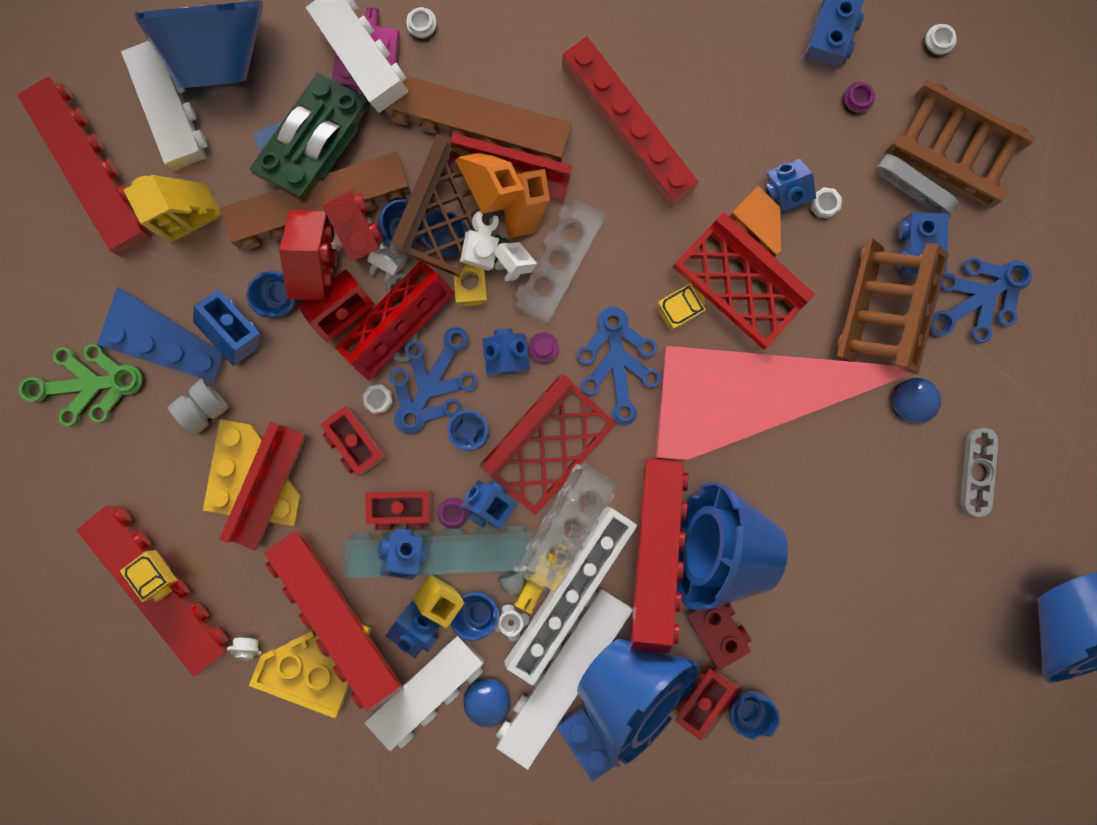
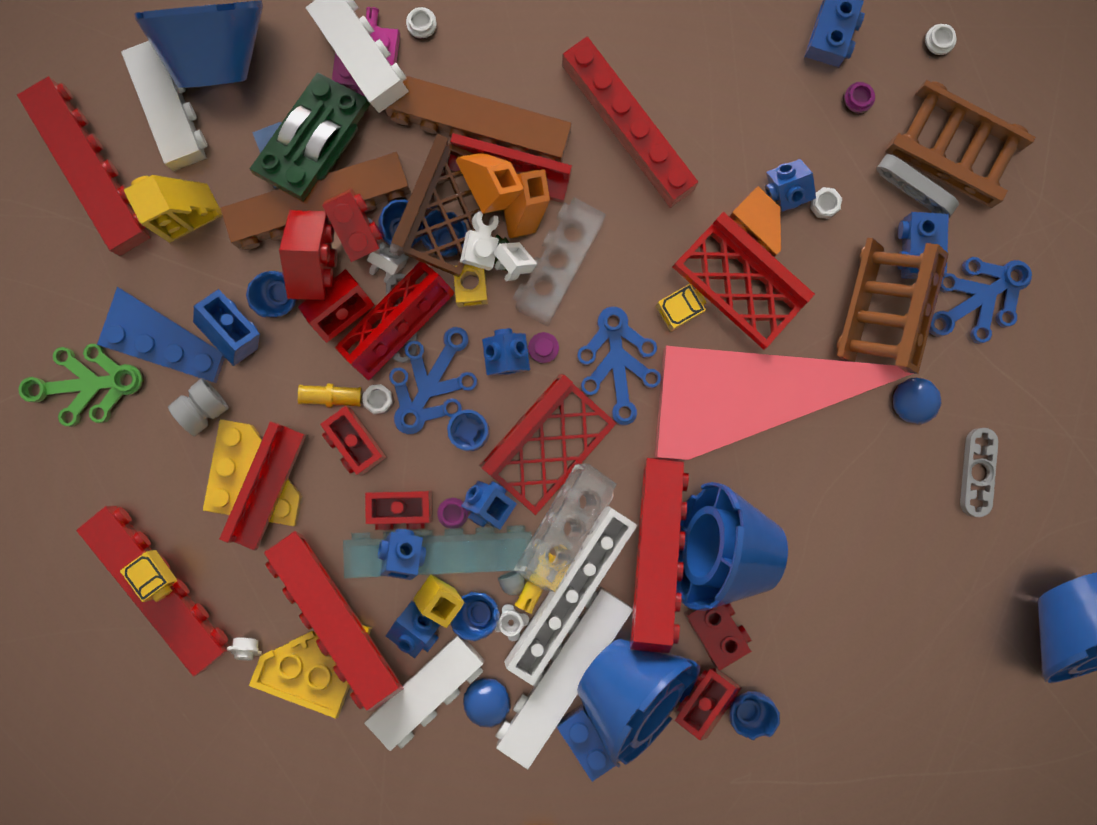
none -> yellow pin [298,383,362,408]

